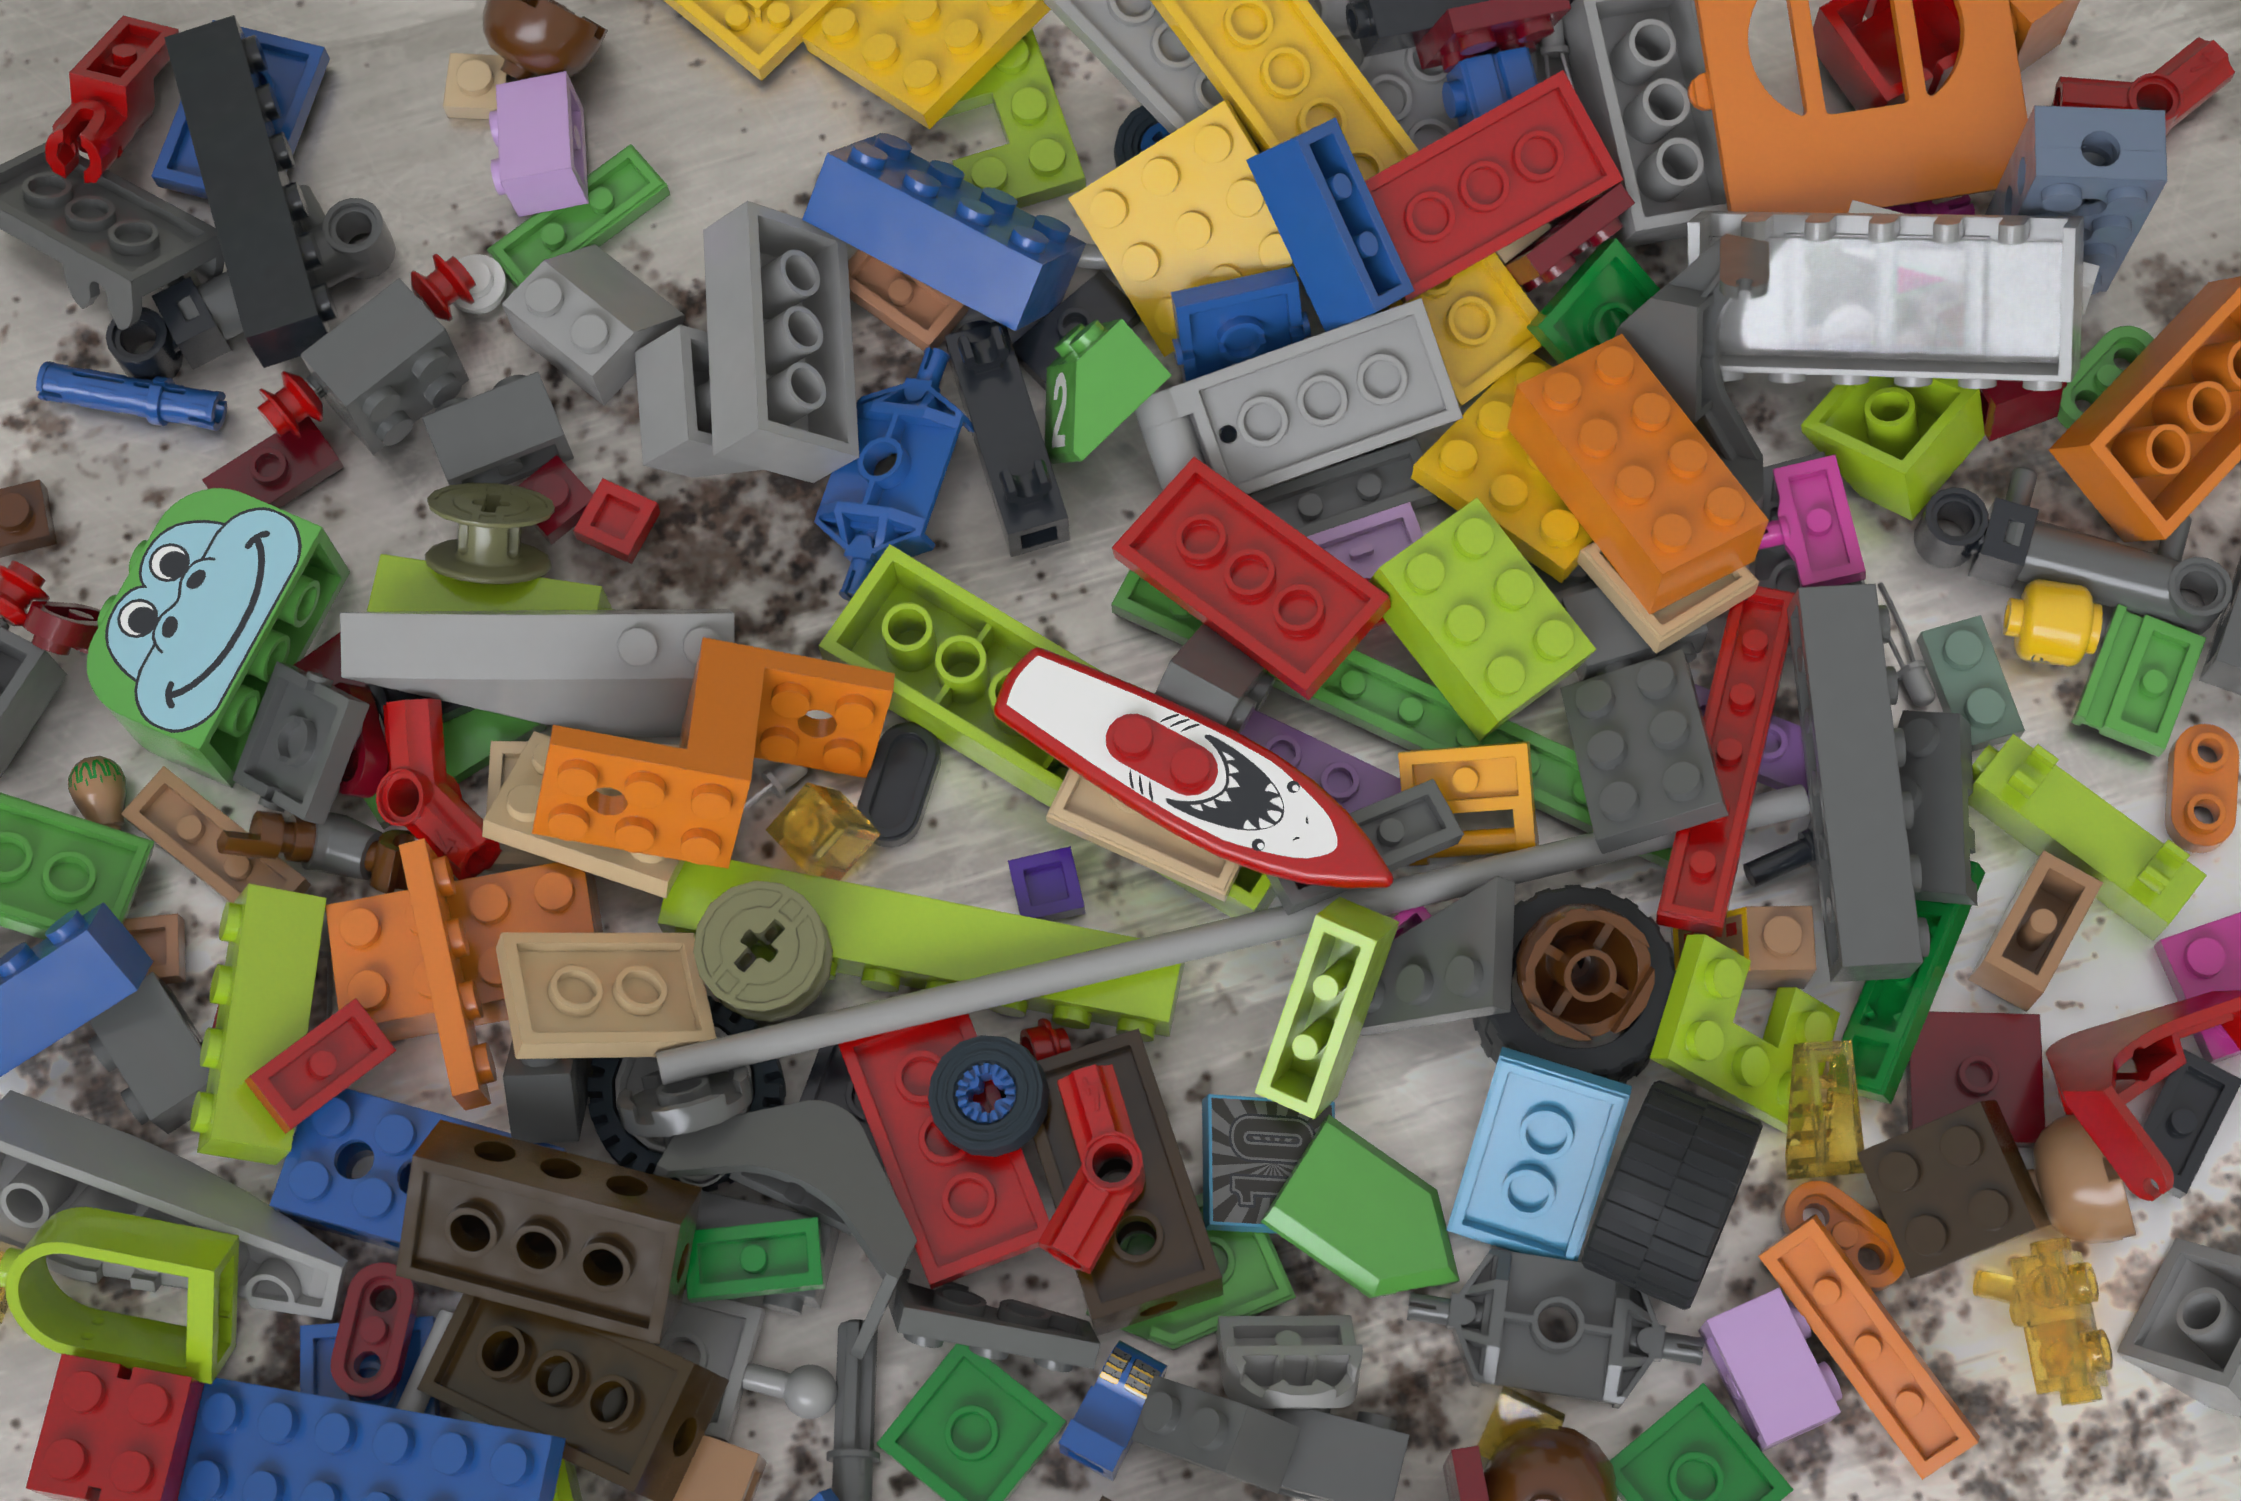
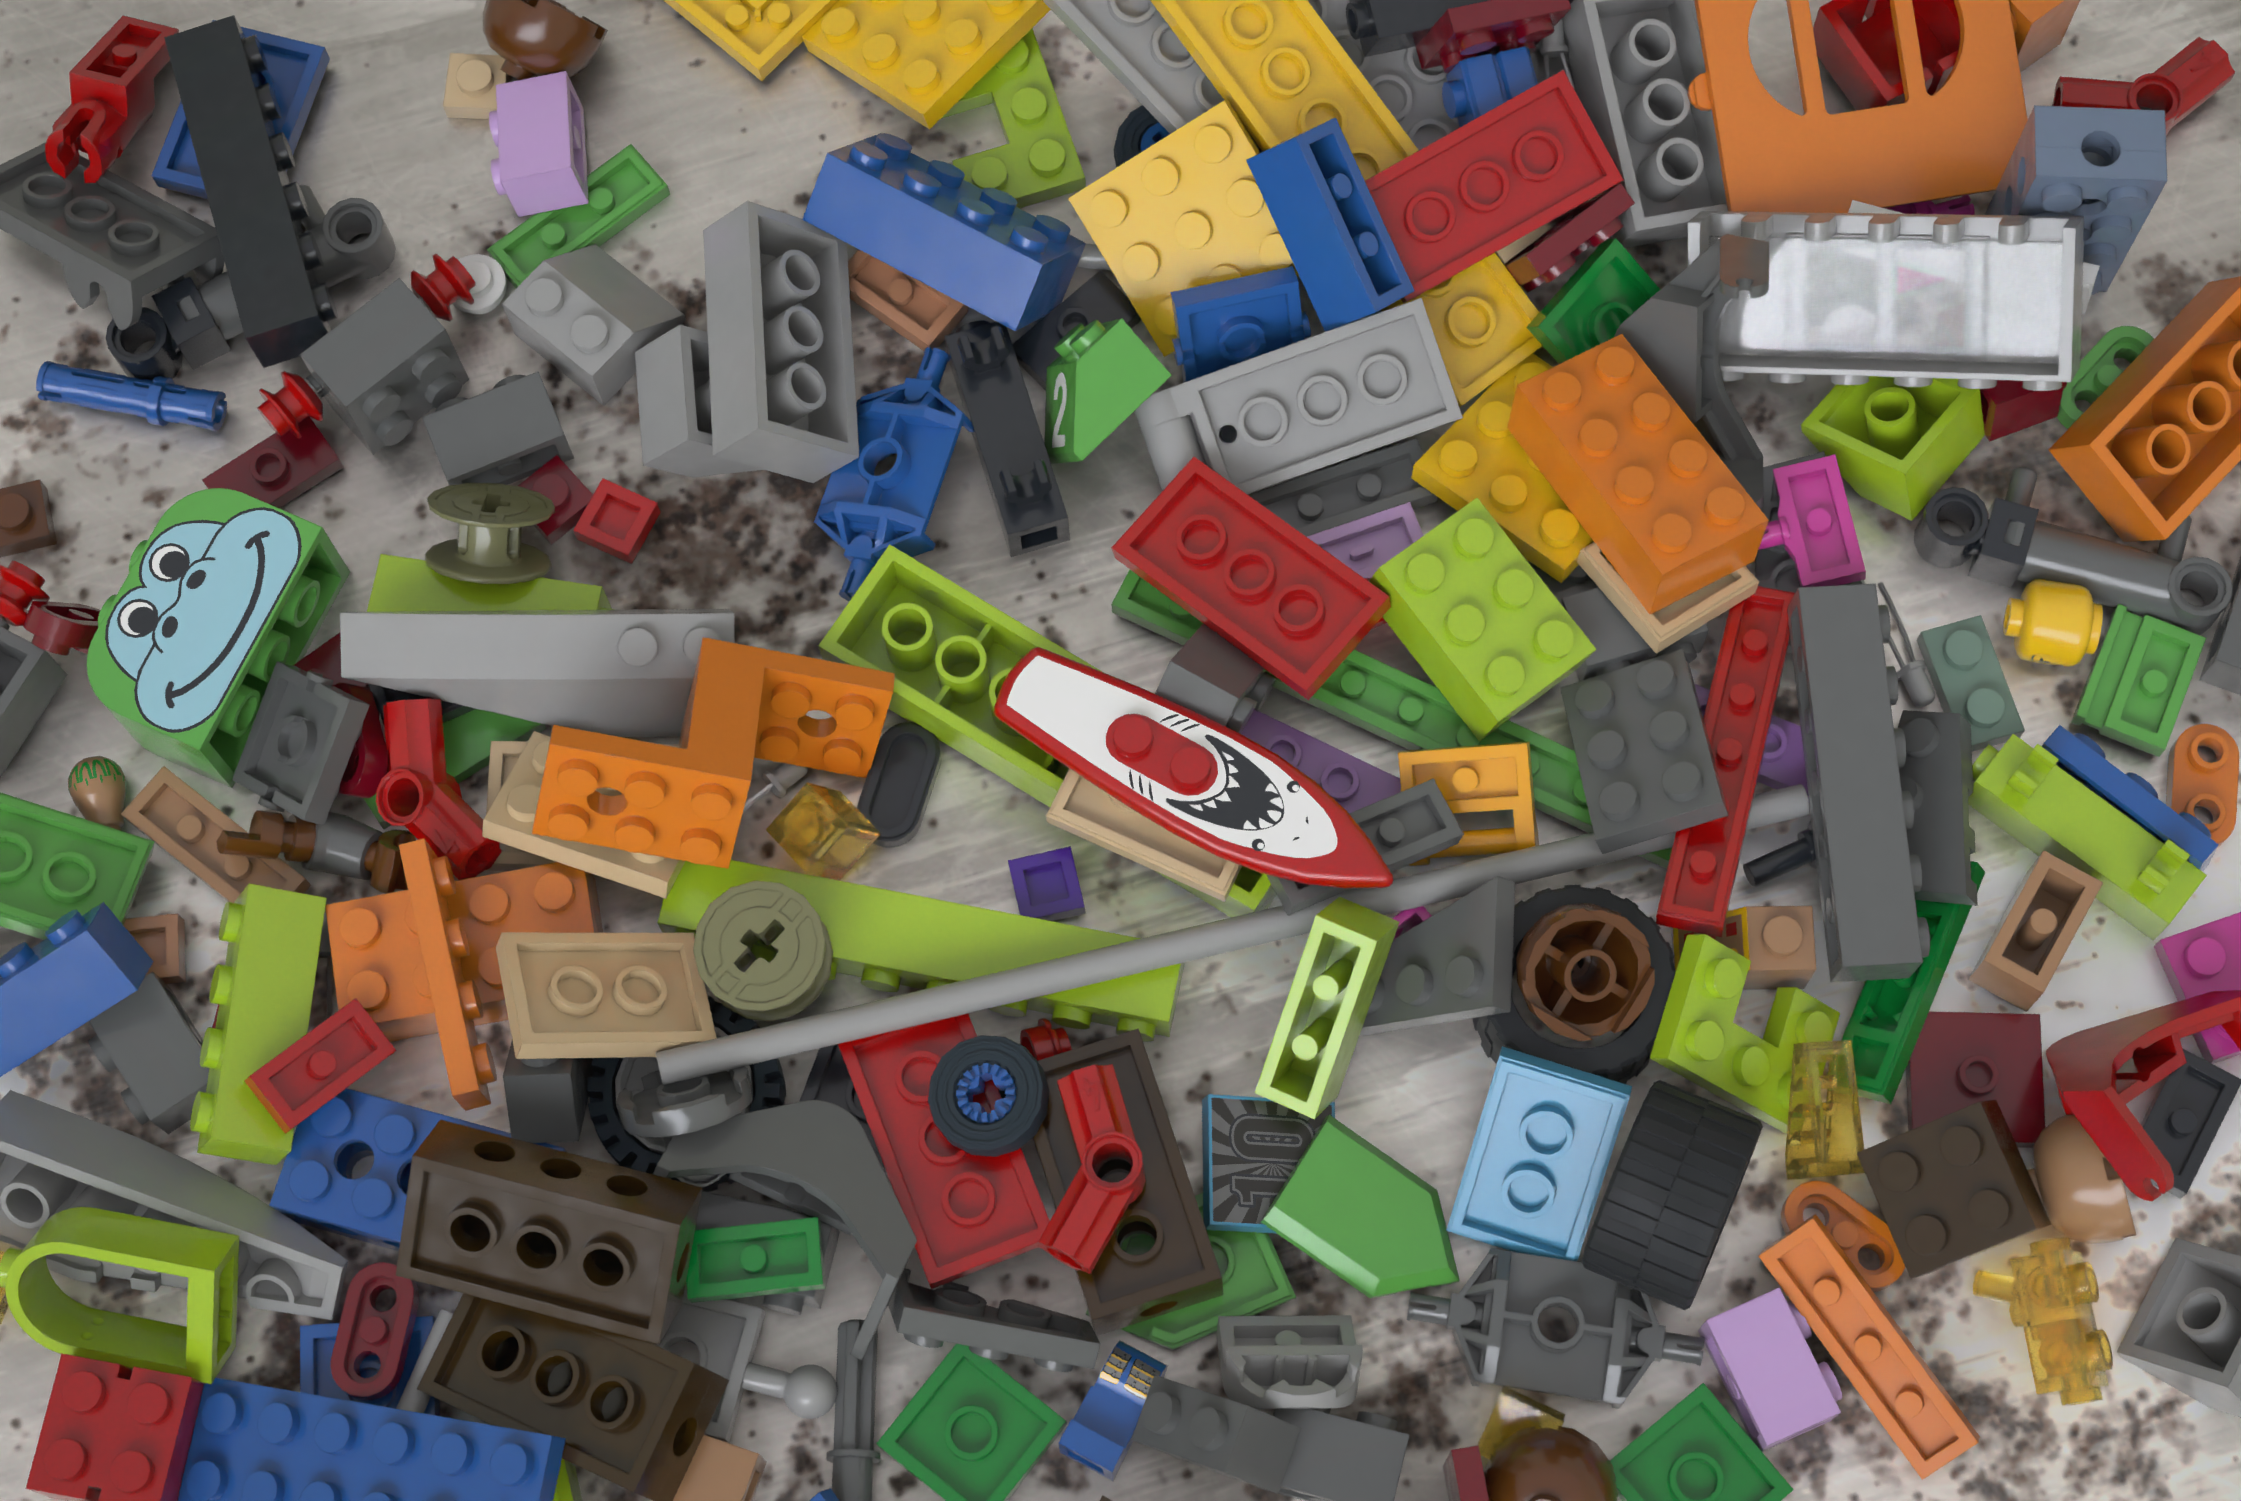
none -> blue plate [2042,725,2219,872]

